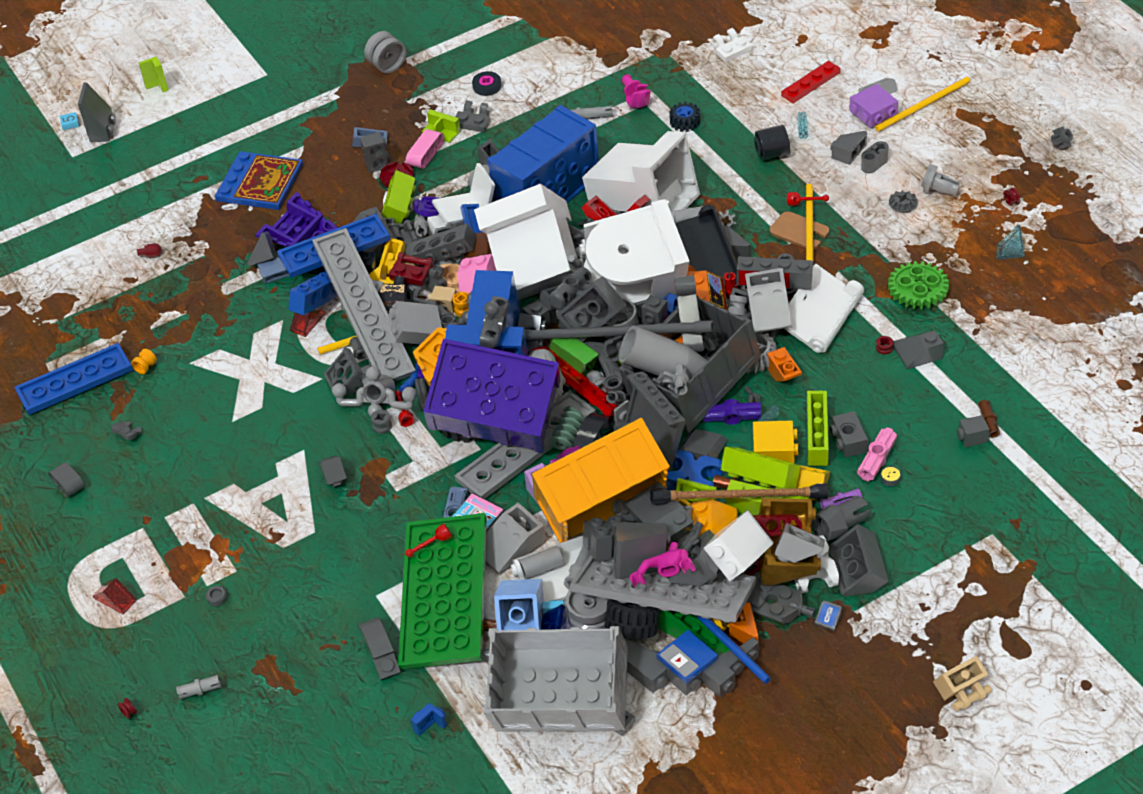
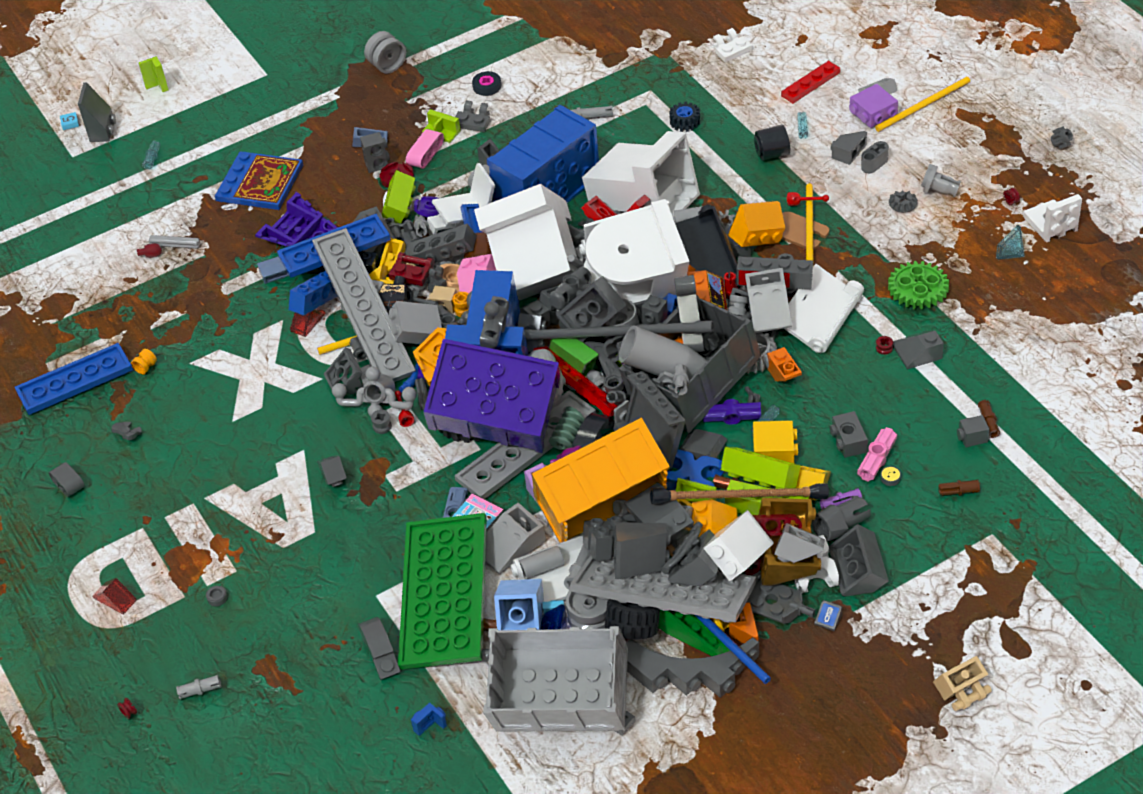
dark grey slope [247,231,278,266] -> none
red hinge [405,523,452,557] -> none
dark pink piece [621,74,650,109] -> none
dark pink piece [630,542,696,587] -> none
blue tile [657,630,718,684] -> none
lime brick [807,391,828,466] -> none
none -> clear light blue axle [142,140,160,170]
none -> light grey axle [149,235,200,248]
none -> light orange slope [728,201,785,247]
none -> reddish brown axle [938,479,980,496]
none -> white bracket [1023,194,1082,243]

